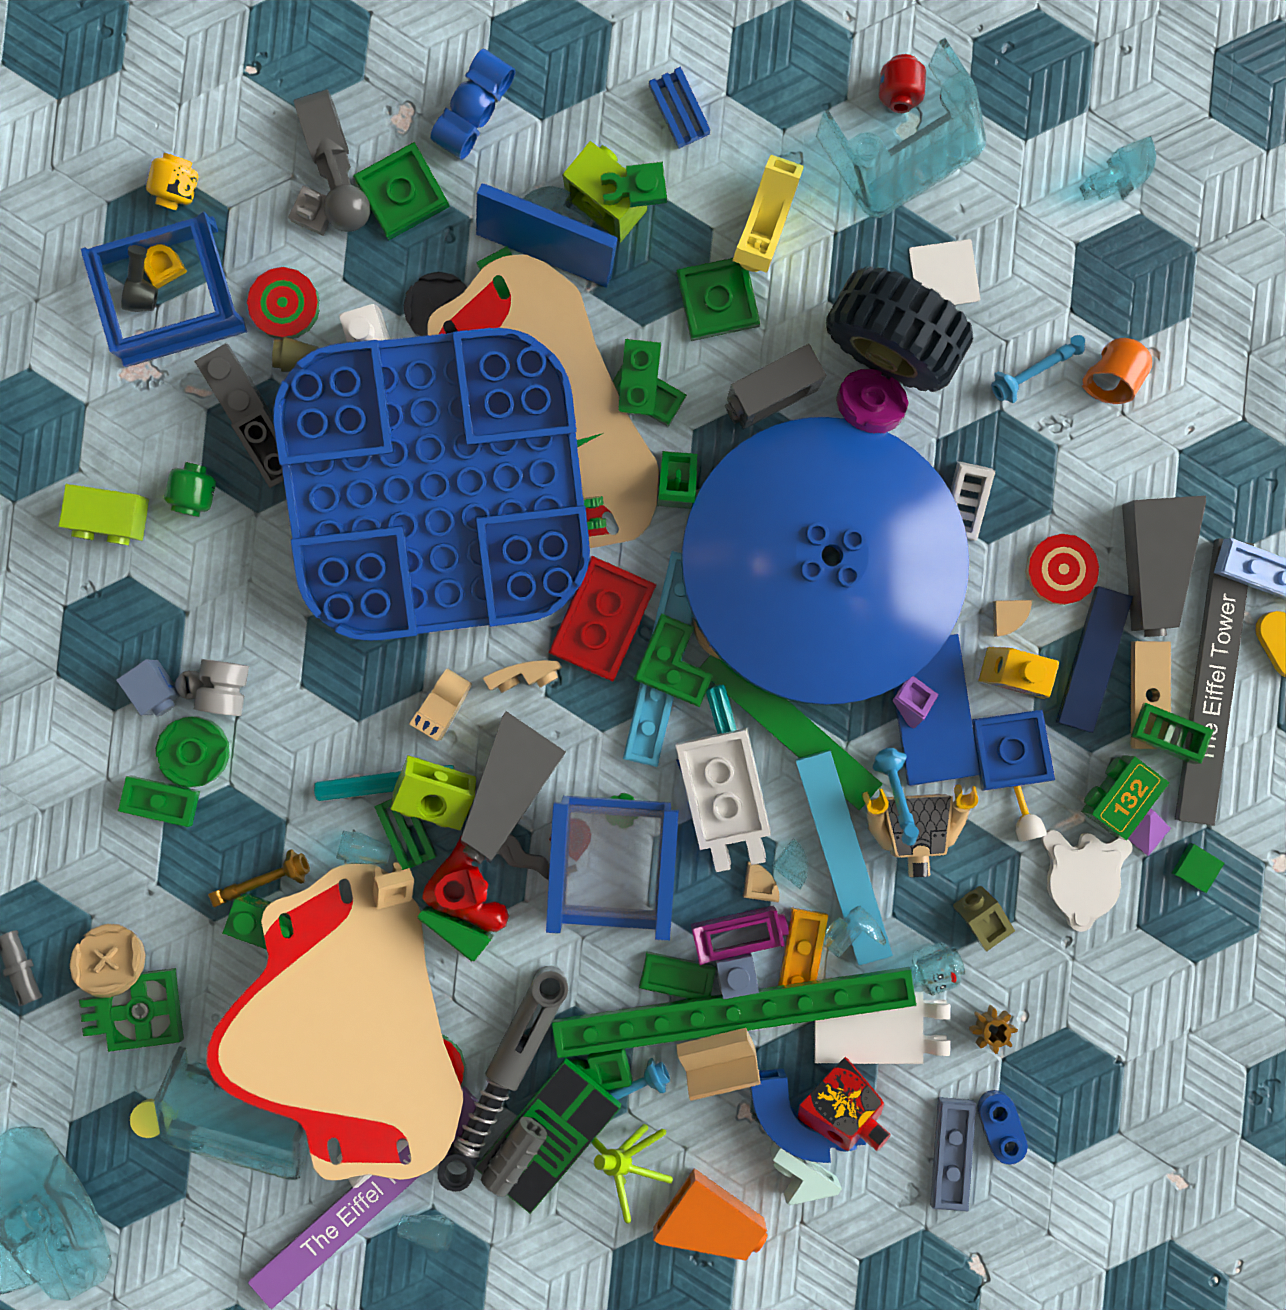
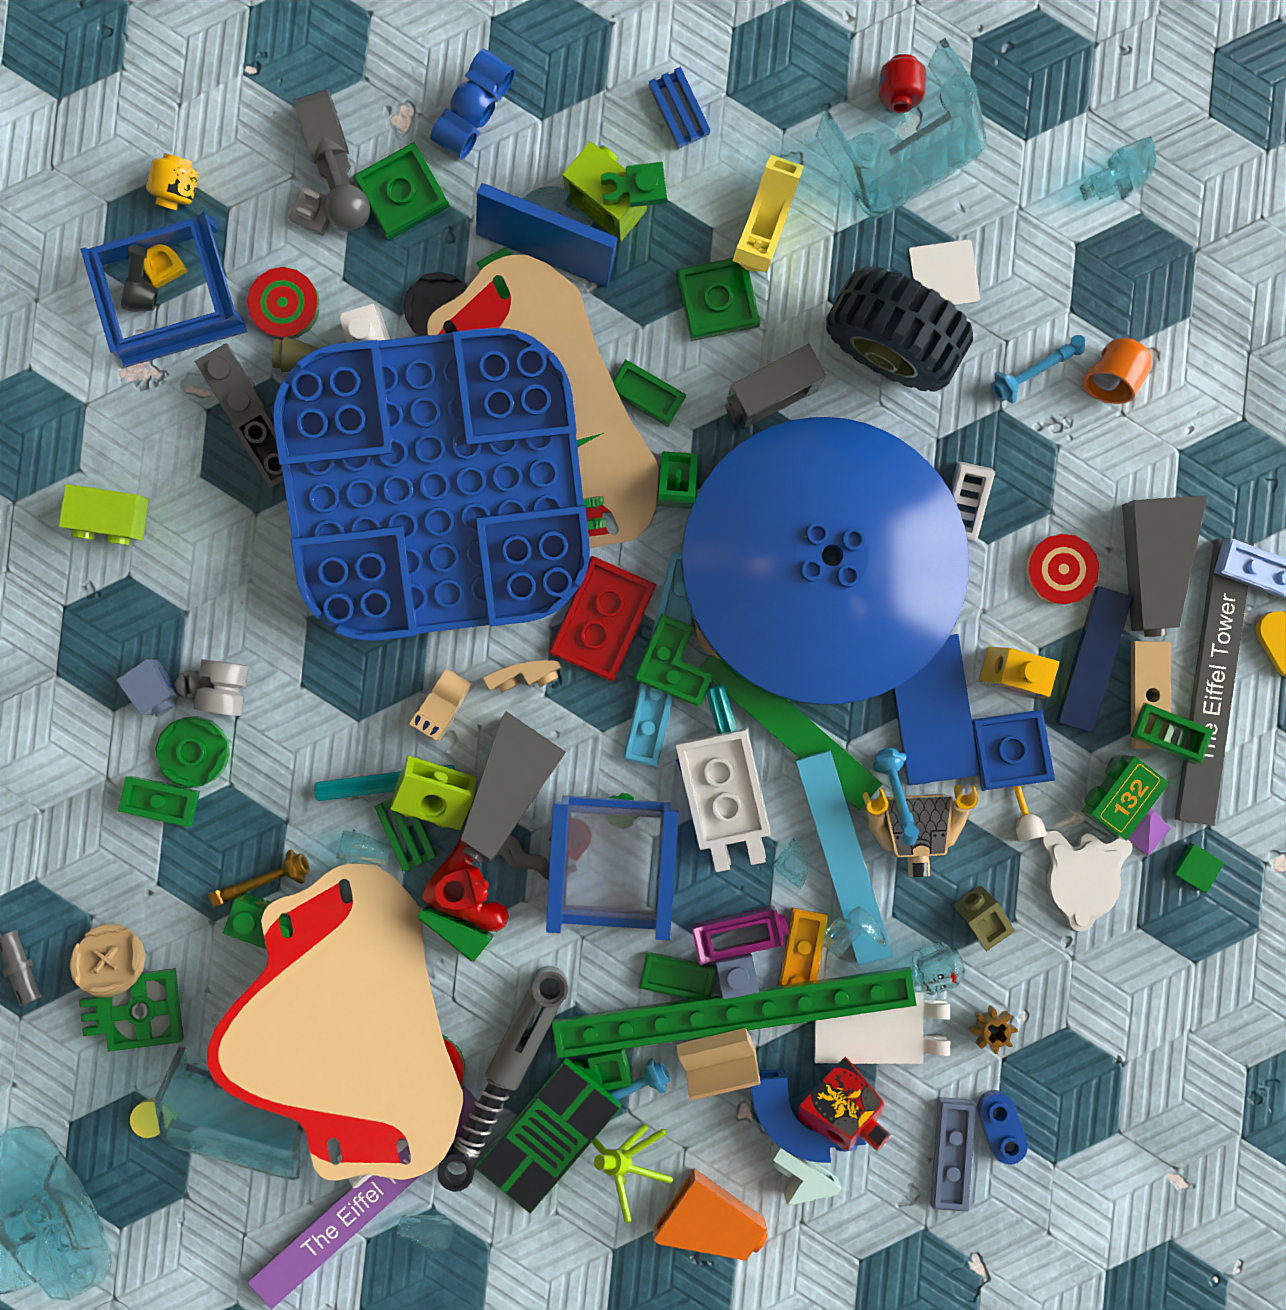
green head [164,462,216,517] -> none
tan tile [373,862,414,909] -> none
dark grey axle [481,1117,547,1197] -> none
green bracket [618,339,662,415] -> none
tan tile [743,861,779,902] -> none
magenta tile [836,369,909,433] -> none
medium lavender slope [893,676,939,729] -> none
tan tile [993,600,1032,637] -> none

